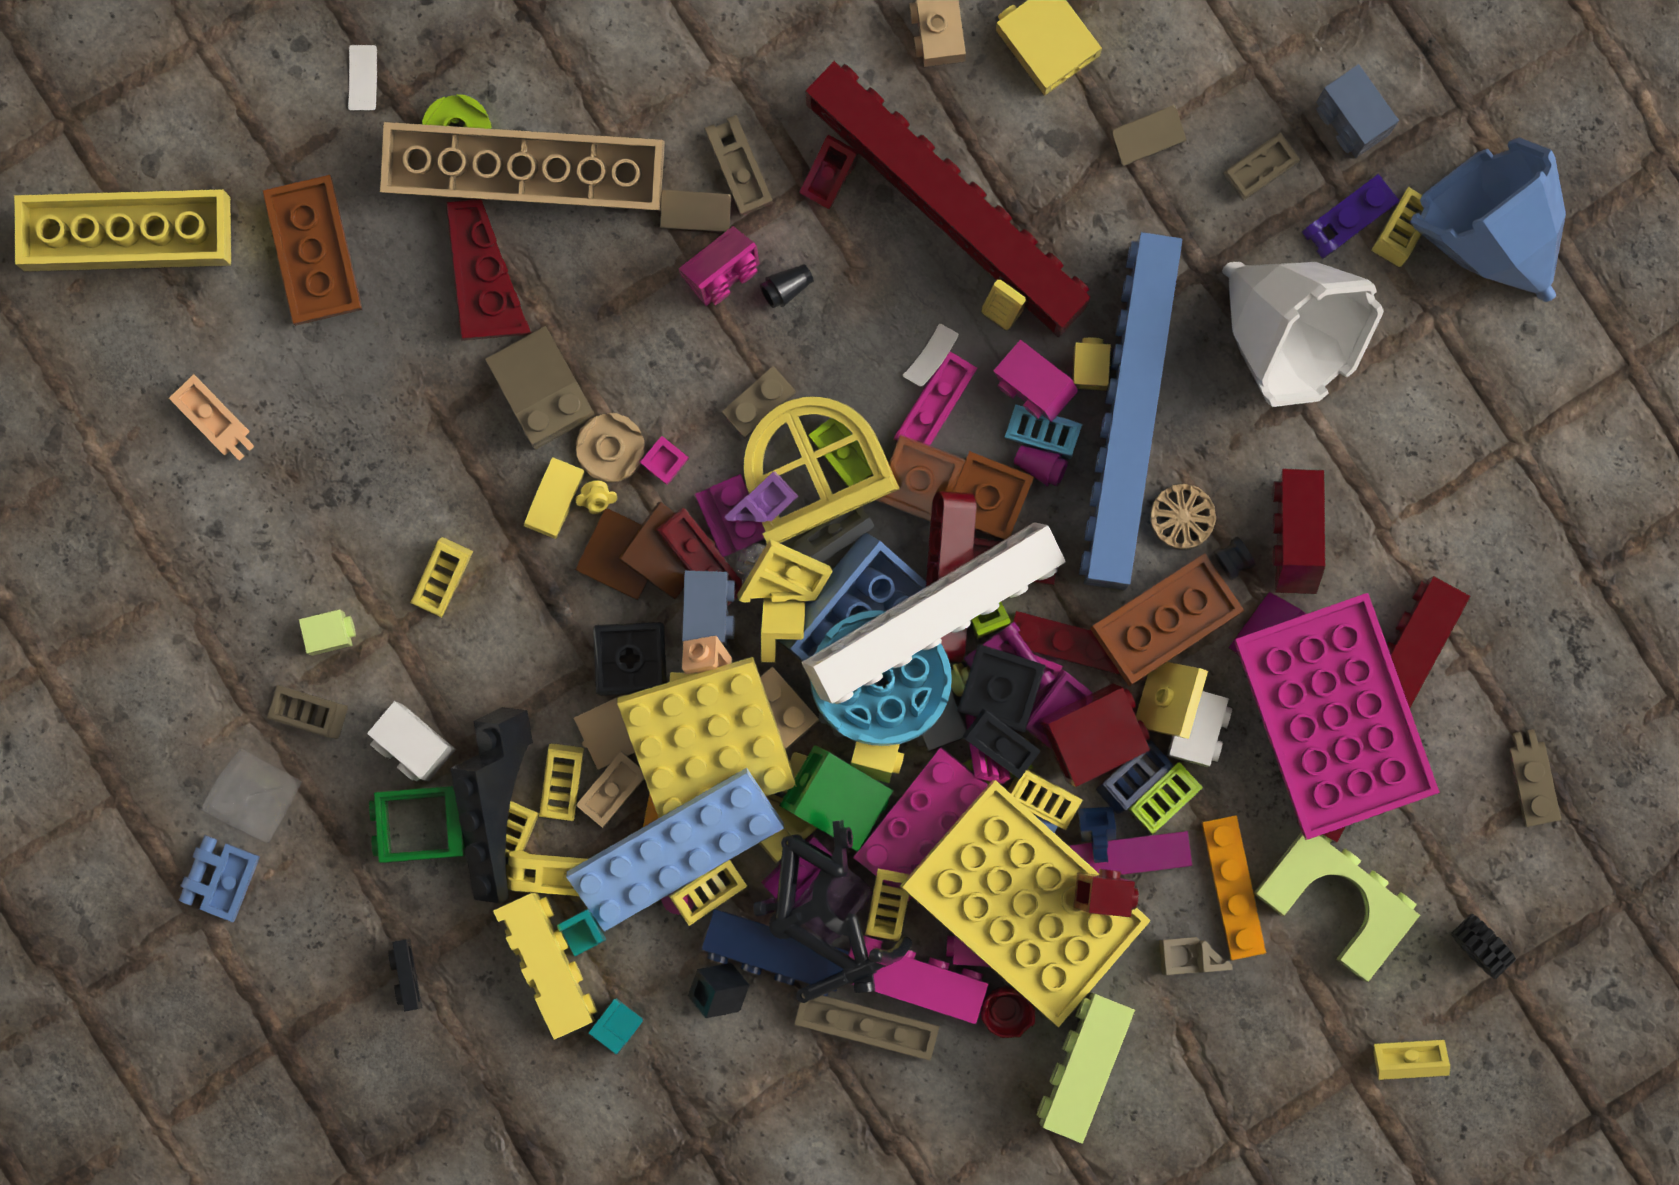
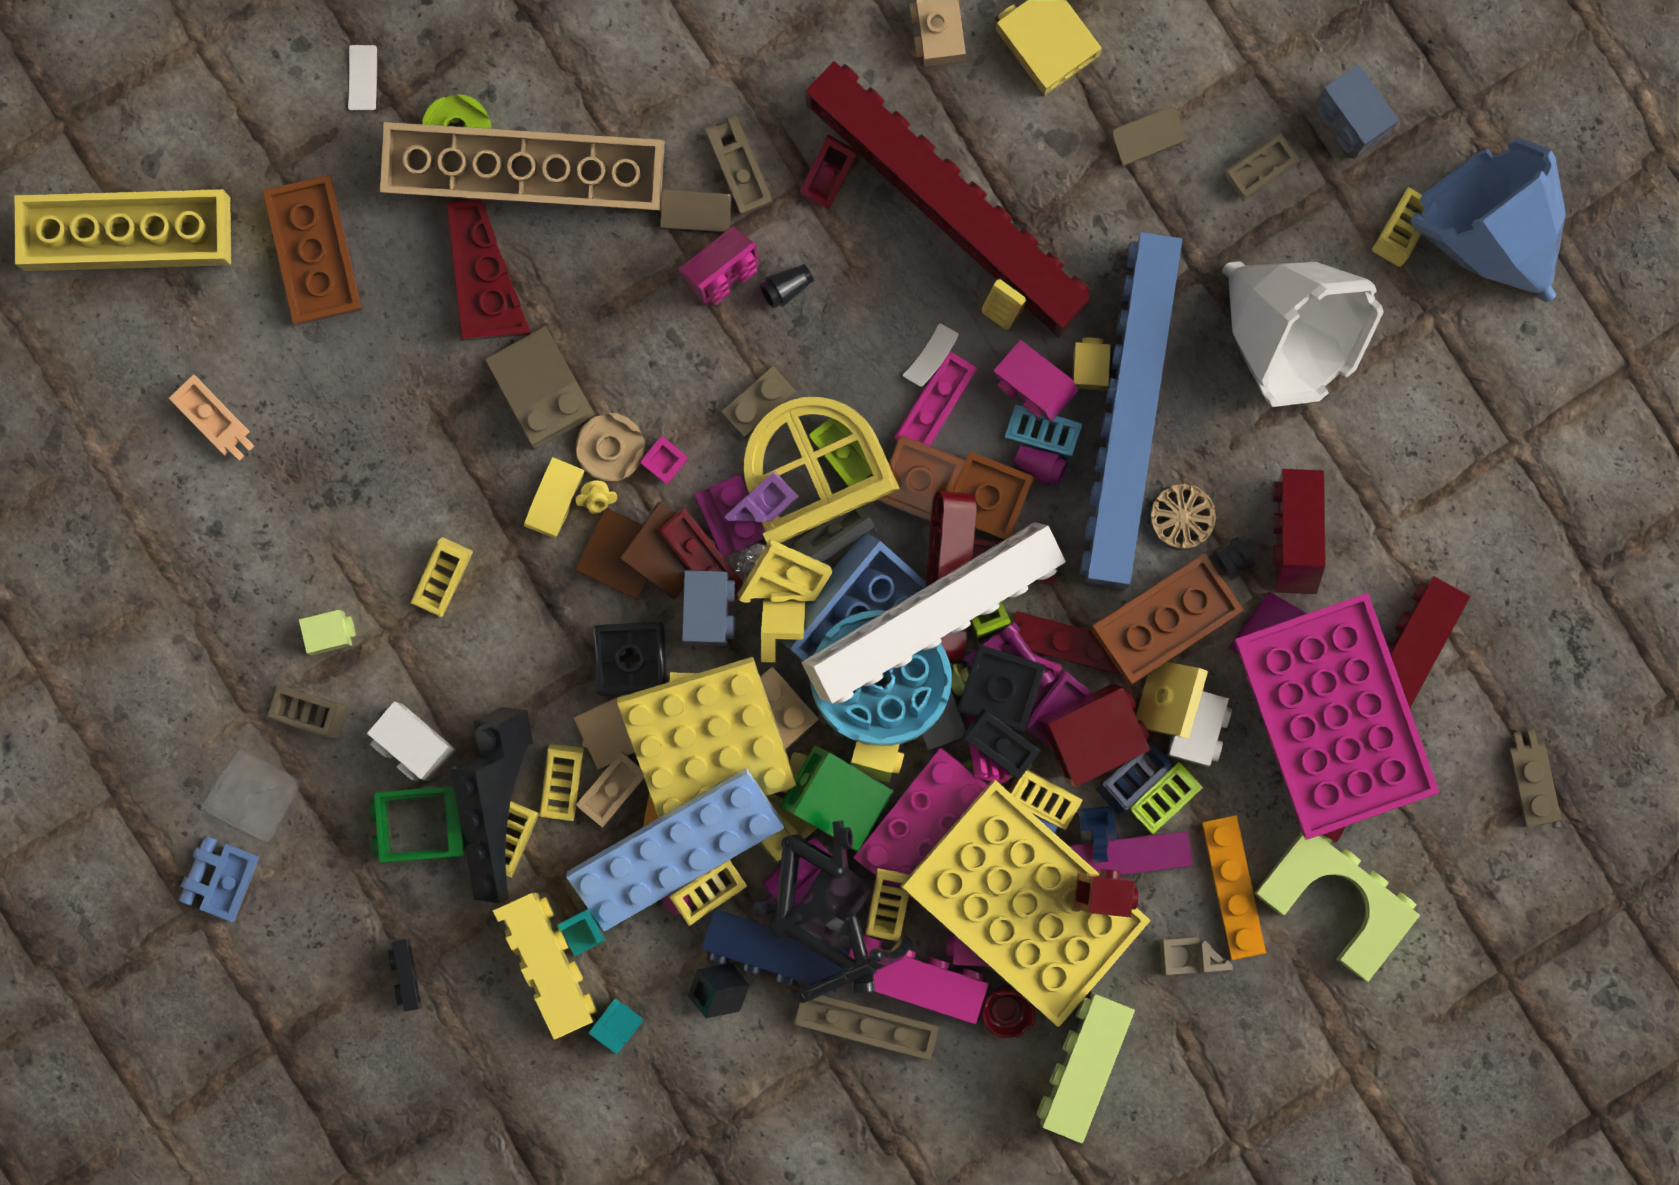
light yellow plate [507,851,588,896] -> none
light nougat bracket [682,636,732,674] -> none
dark purple plate [1302,174,1399,259] -> none
light yellow plate [1374,1040,1450,1080] -> none
black tyre [1451,914,1516,979] -> none

